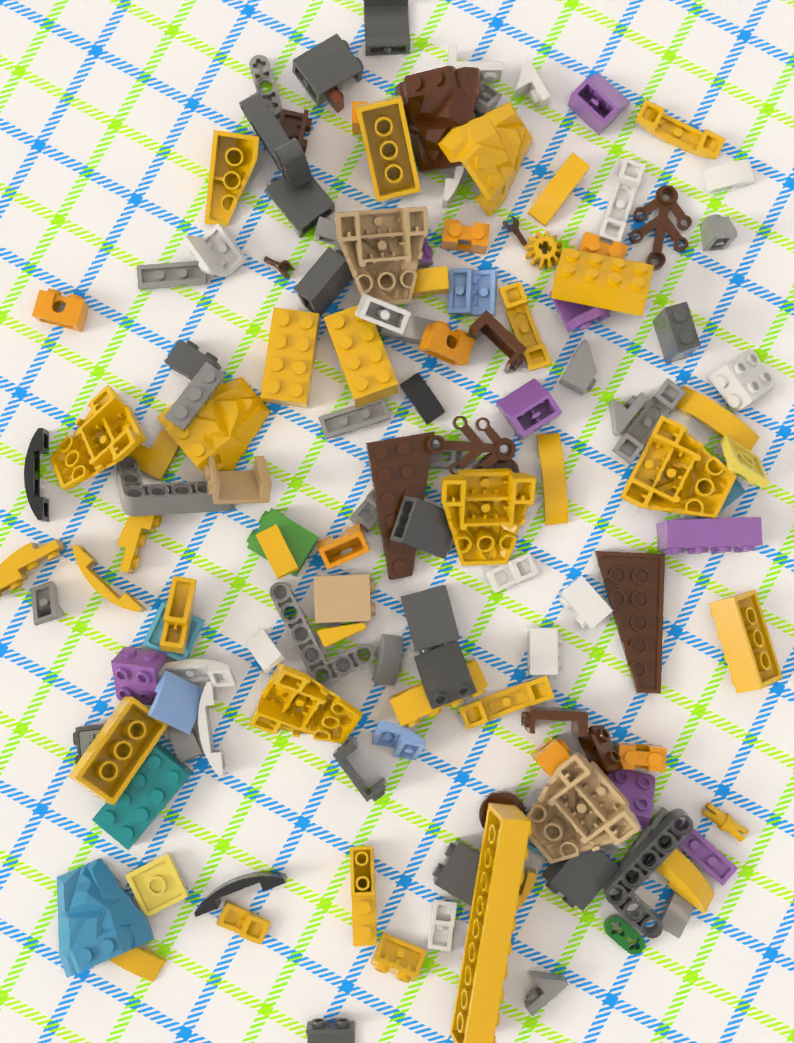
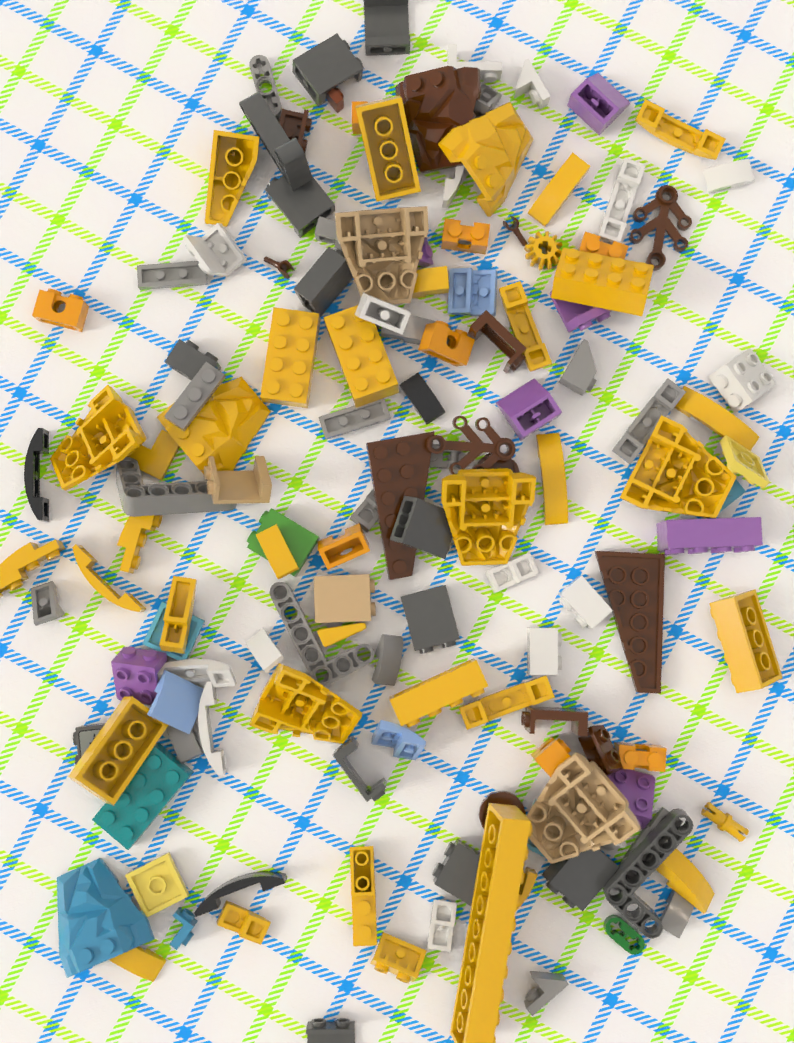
dark grey panel [414,640,477,709] -> none
light grey slope [609,392,649,436] -> none
dark grey brick [652,301,701,364] -> none
medium lavender plate [679,819,738,886] -> none
light grey slope [700,214,738,252] -> none
none -> dark azure bracket [169,907,198,950]

